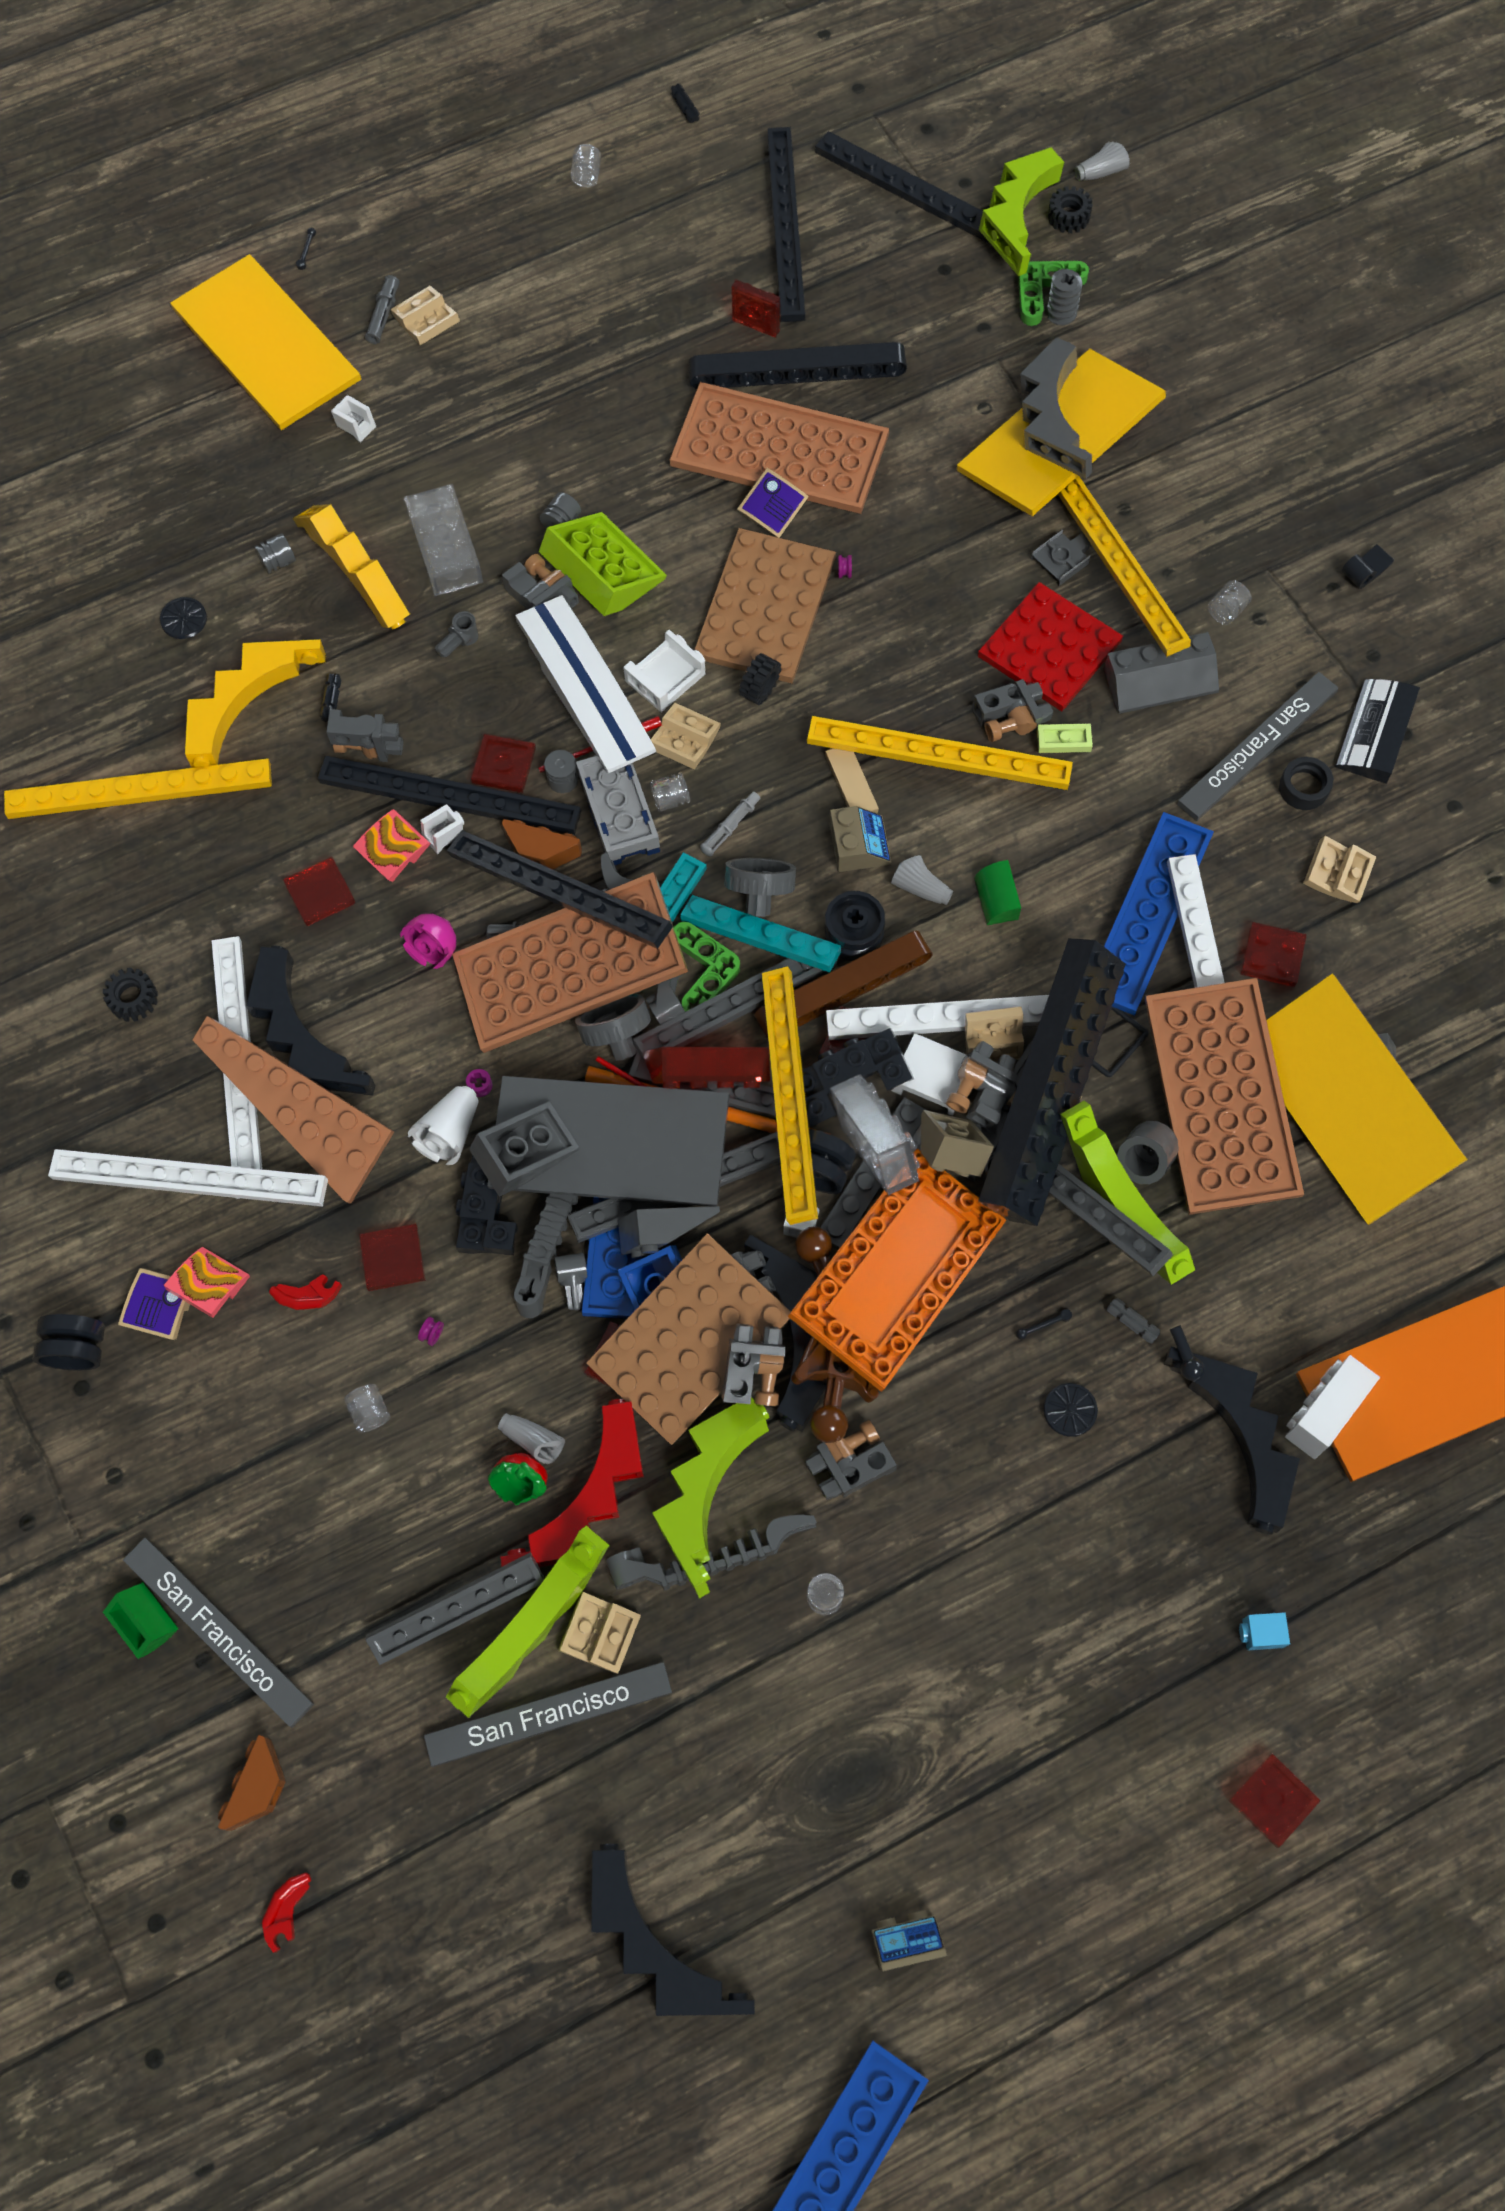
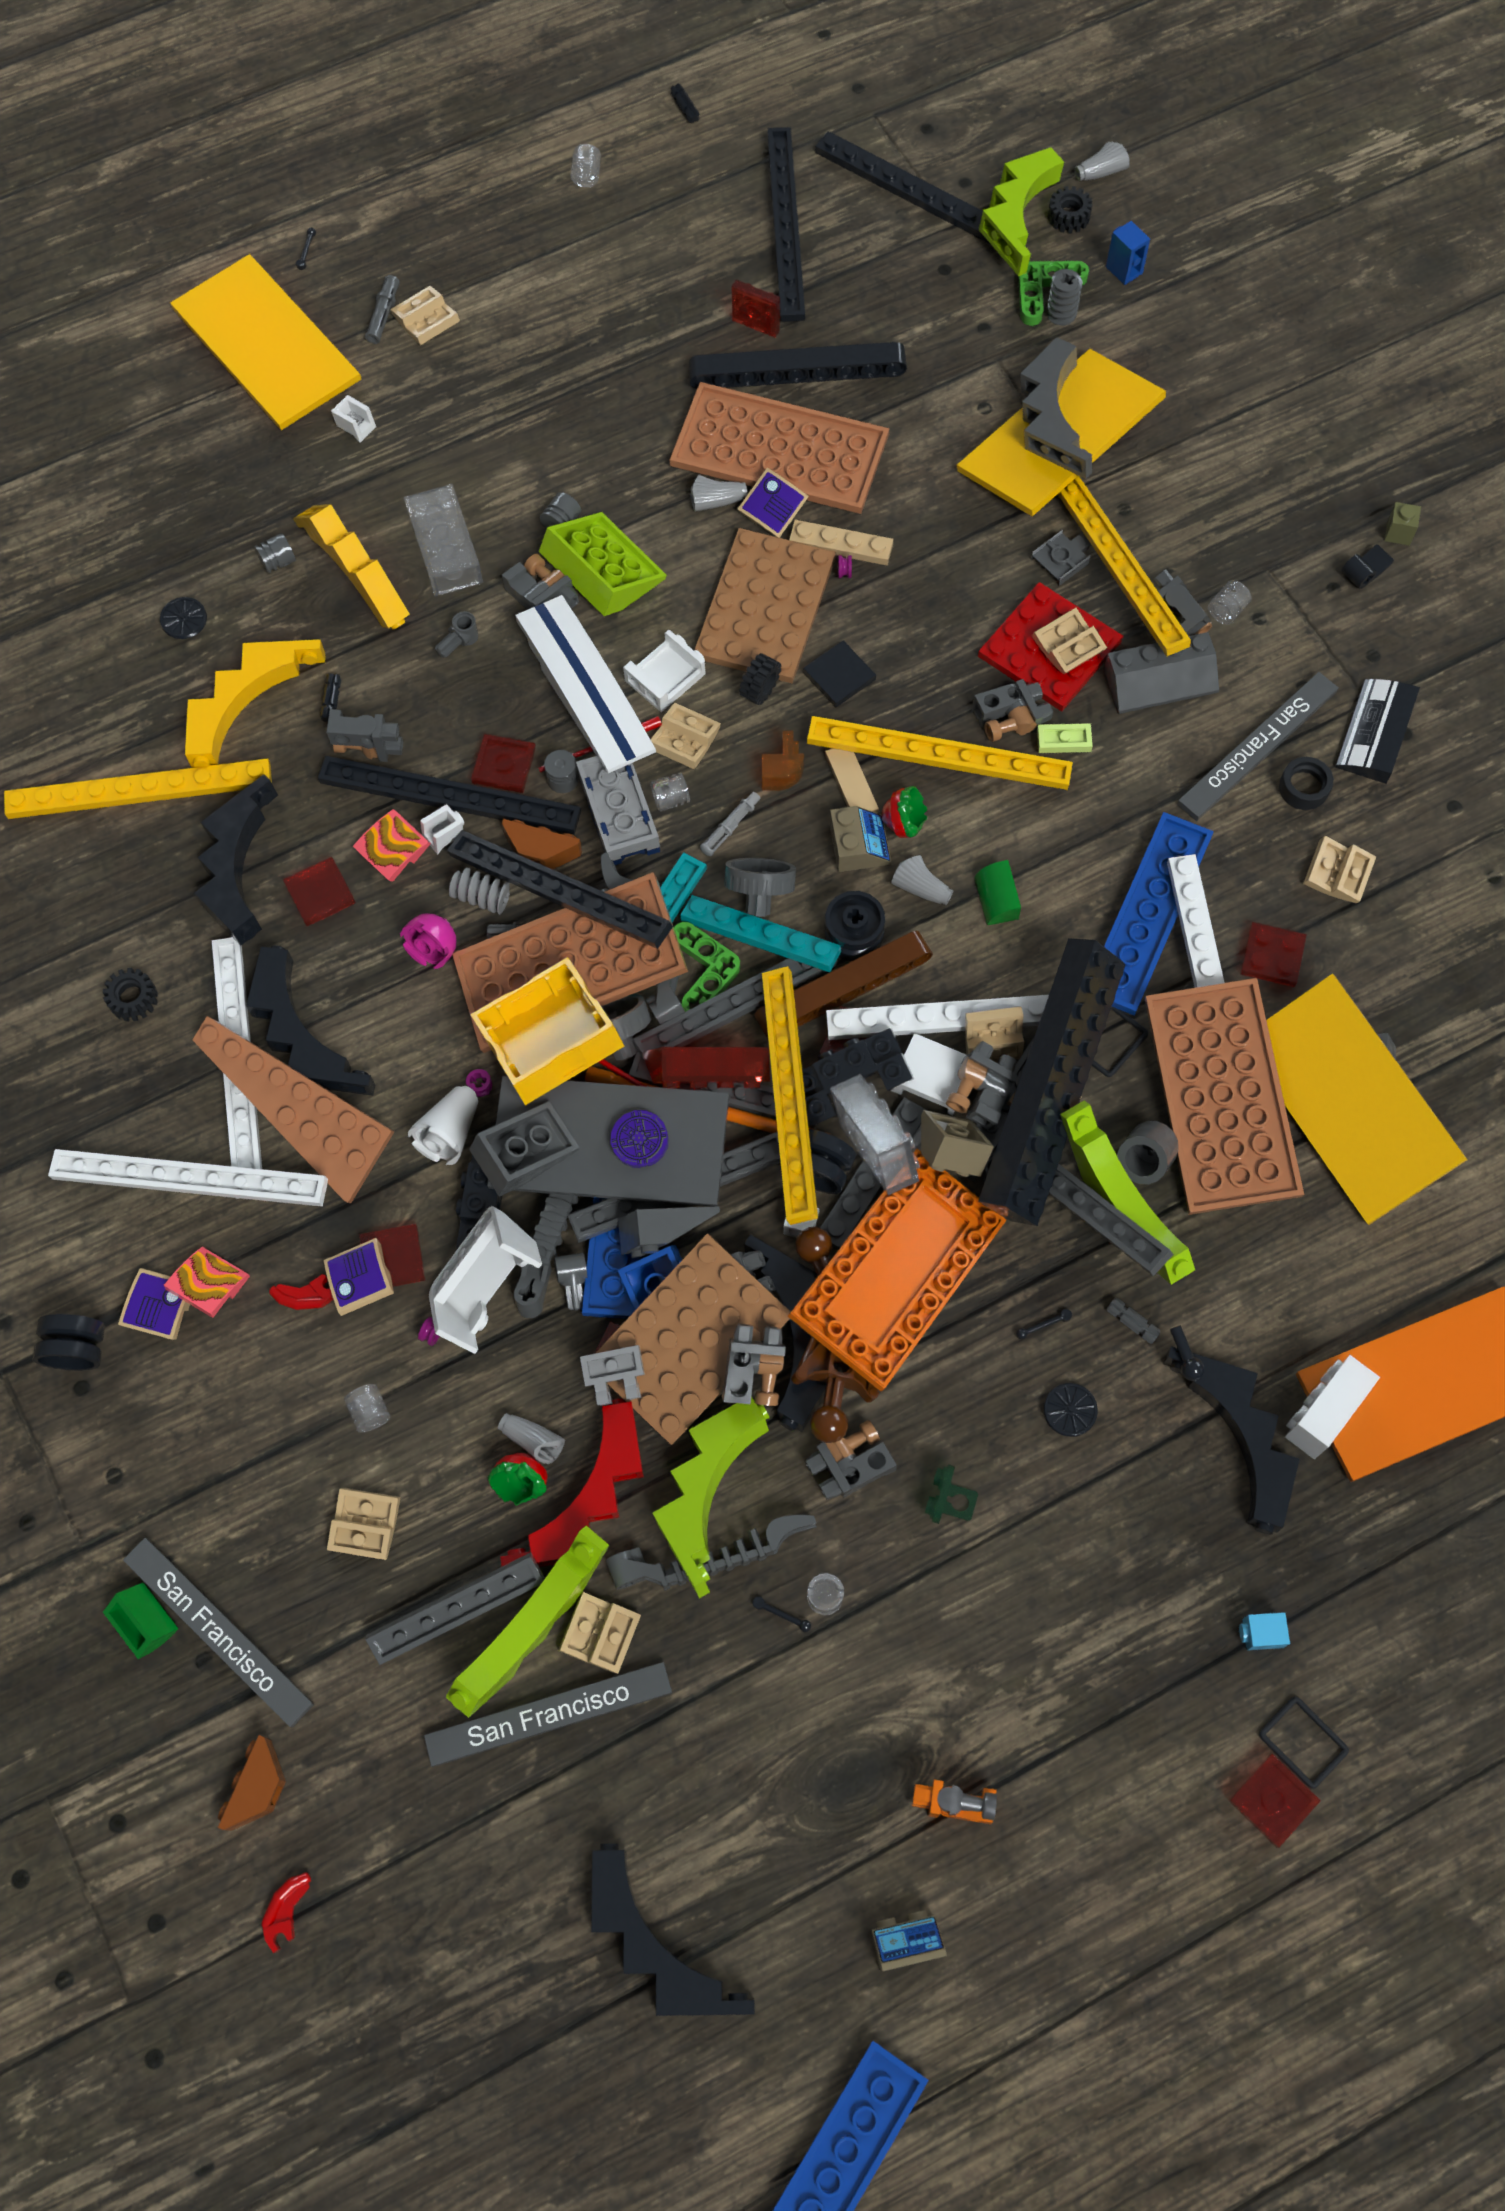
none -> black arch [195,774,278,946]
none -> slope [324,1238,394,1316]
none -> tan slope [327,1488,401,1560]
none -> white windscreen [429,1206,542,1354]
none -> light grey piece [449,867,510,915]
none -> yellow tile [470,957,624,1105]
none -> light grey plate [580,1345,645,1406]
none -> dark purple tile [610,1110,669,1168]
none -> light grey piece [690,475,748,512]
none -> black hinge [753,1597,811,1632]
none -> clear orange brick [762,731,804,791]
none -> tan plate [789,520,893,566]
none -> black tile [803,640,876,708]
none -> green hair [882,786,928,838]
none -> hips [912,1780,997,1824]
none -> clear green bracket [925,1464,978,1524]
none -> tan slope [1032,608,1107,674]
none -> blue brick [1106,221,1150,285]
none -> dark grey hips [1154,570,1212,636]
none -> black piece [1259,1697,1349,1789]
none -> olive brick [1385,502,1421,546]

